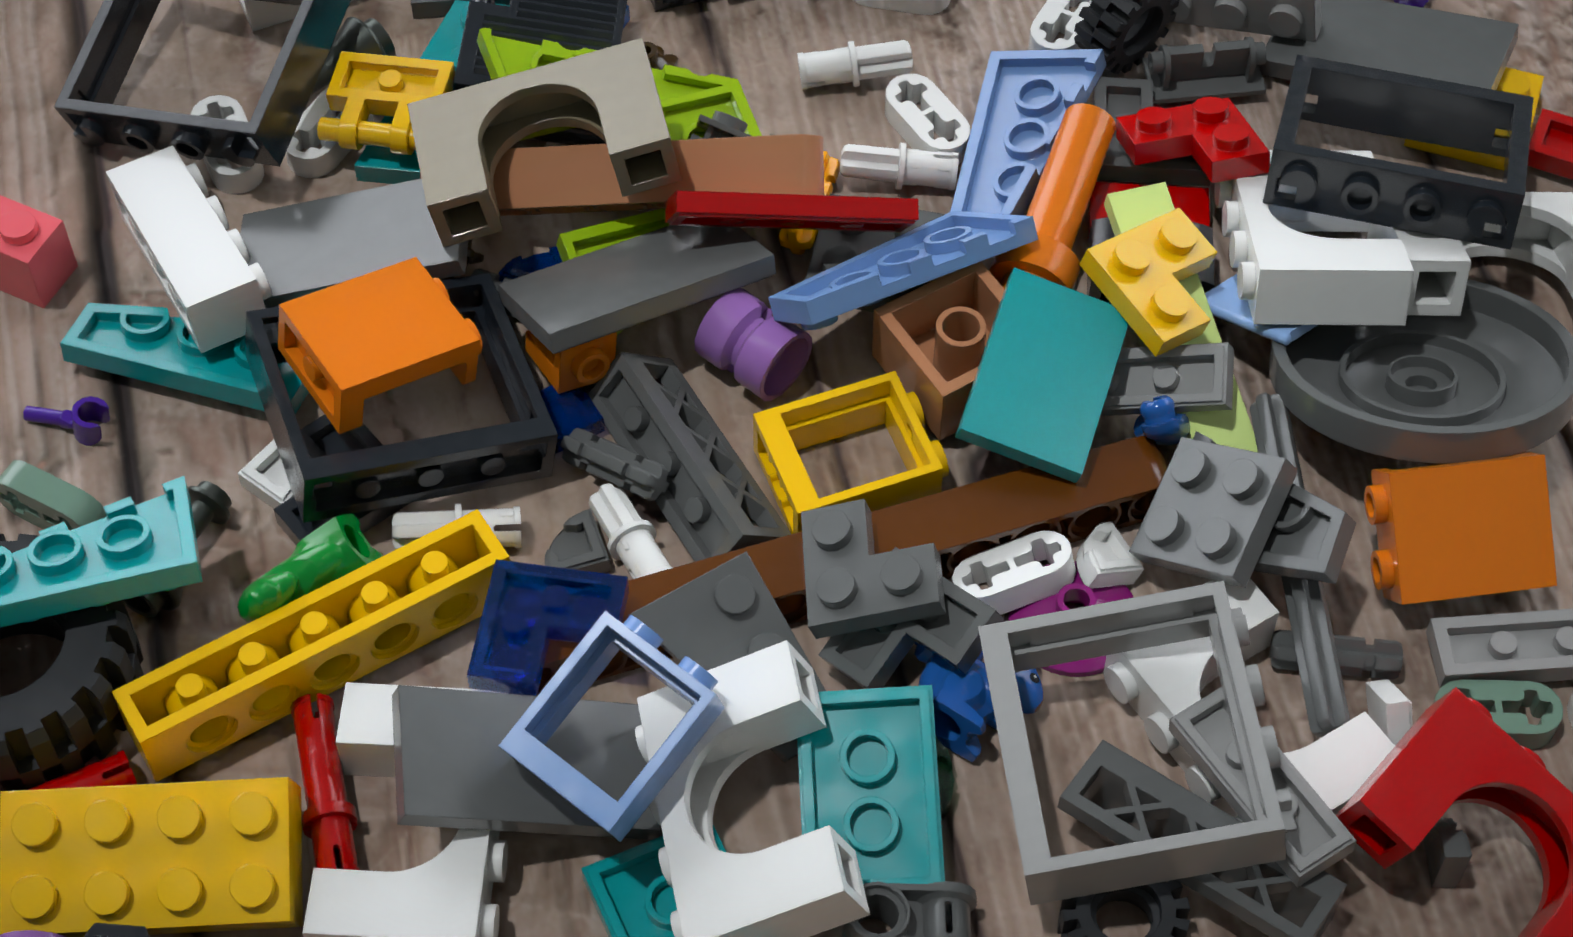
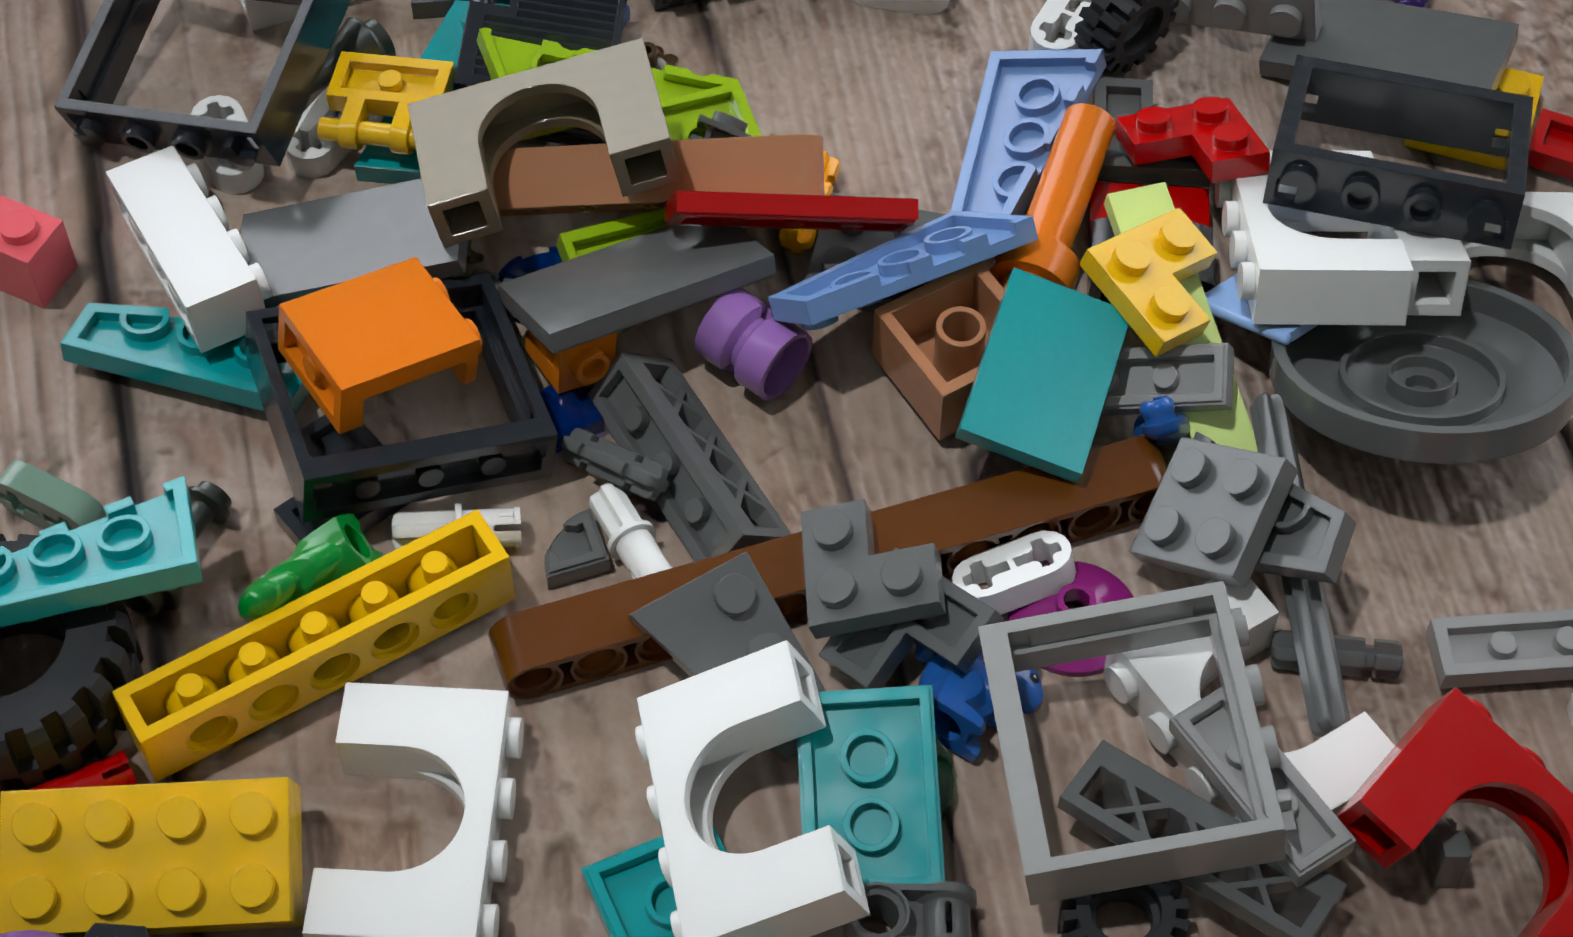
dark purple hand [23,396,110,446] -> none
white tile [238,439,293,508] -> none
red pin [290,693,360,870] -> none
dark grey tile [392,685,663,840] -> none
clear blue plate [467,559,629,696] -> none
medium blue window [498,611,725,842] -> none
yellow window [753,371,949,534] -> none
white axle [797,40,913,90] -> none
white axle [840,142,959,190] -> none
white beam [885,74,970,165] -> none
white tile [1076,521,1144,589] -> none
dark grey hinge [1142,37,1266,104] -> none
orange panel [1364,451,1557,605] -> none
white tile [1365,679,1413,746] -> none
sand green beam [1432,679,1563,750] -> none

